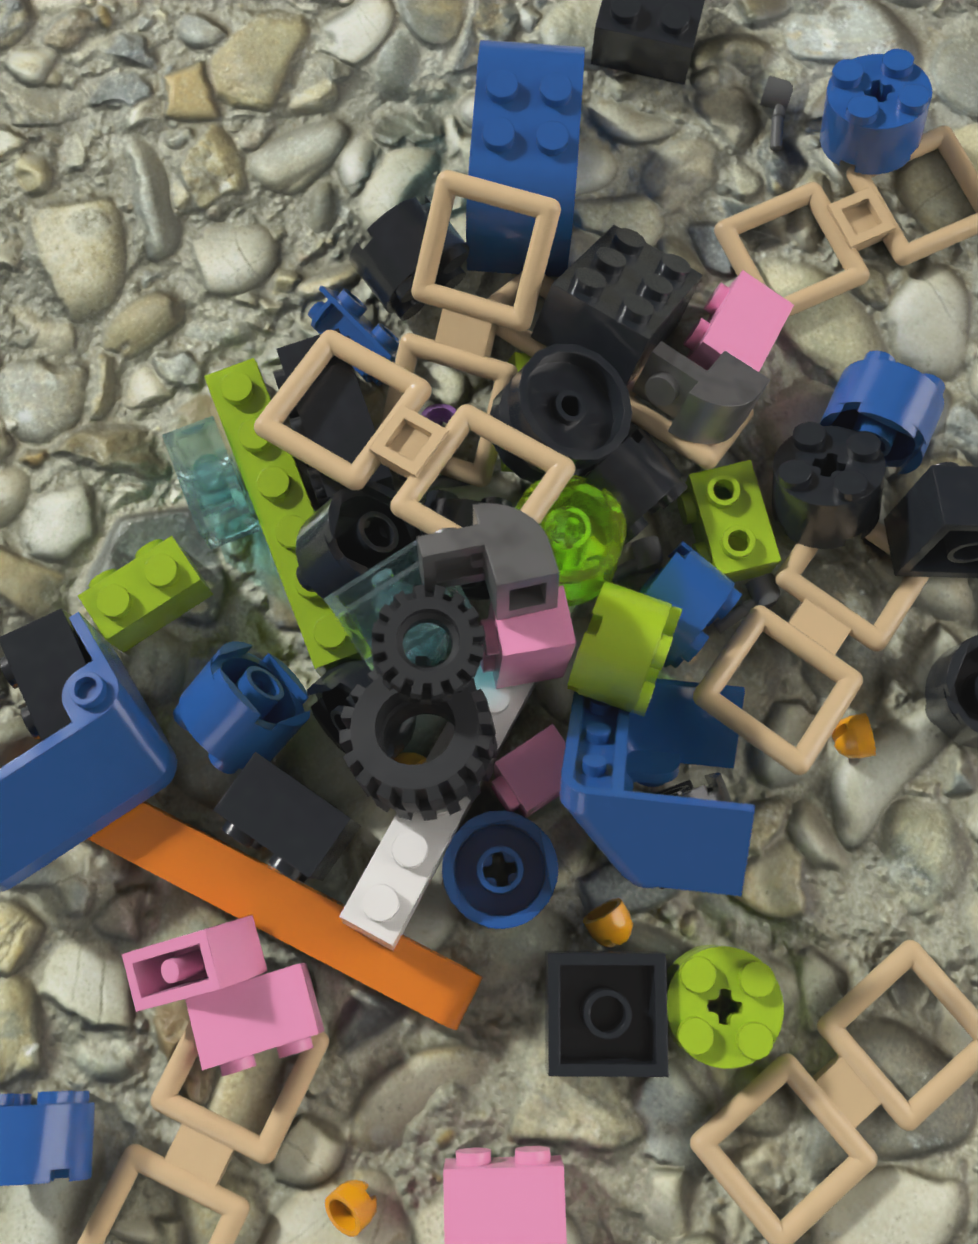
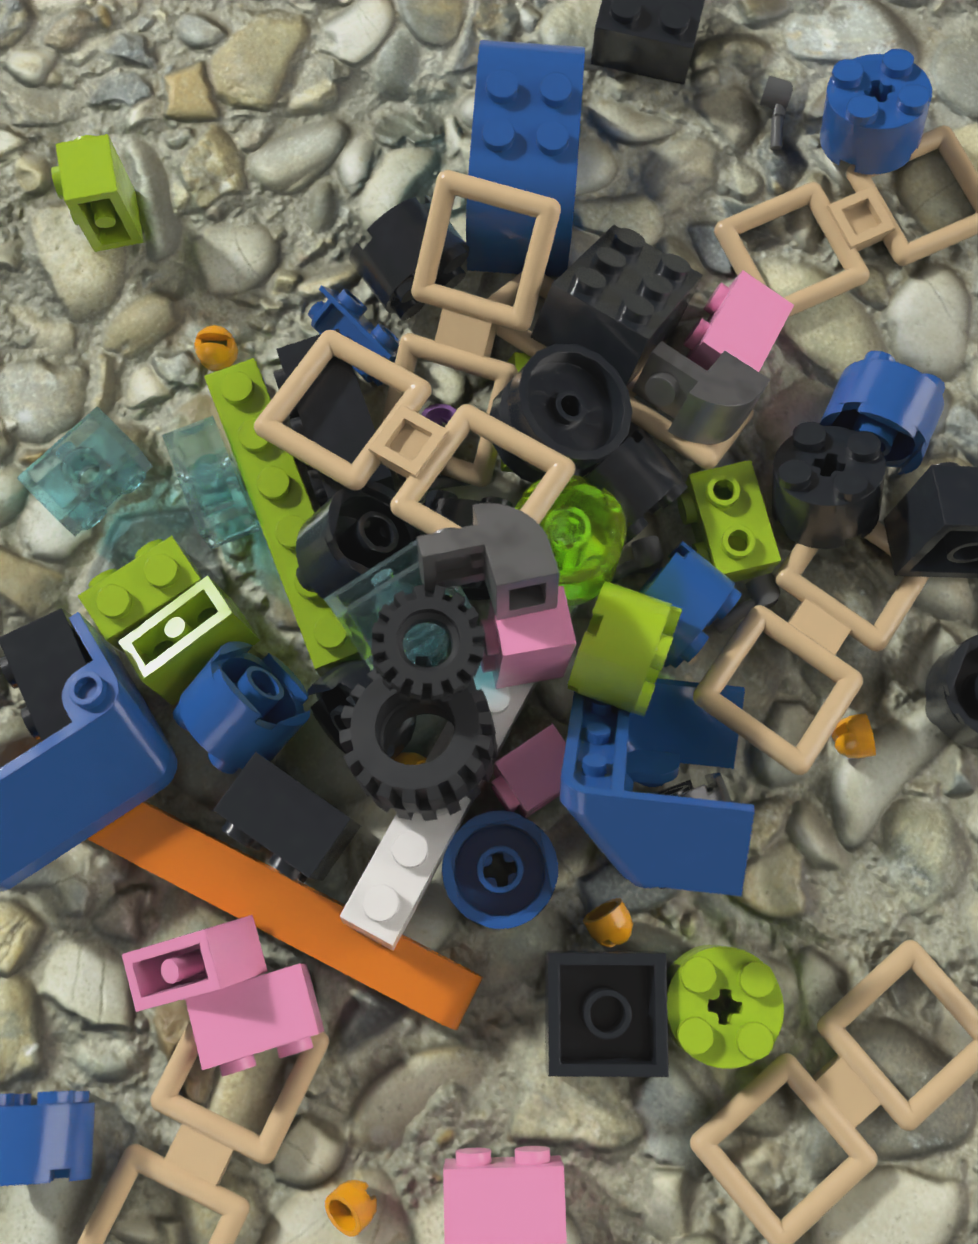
none -> clear light blue brick [17,406,153,536]
none -> lime brick [51,134,144,252]
none -> lime brick [118,575,260,705]
none -> light orange hinge [194,325,238,371]

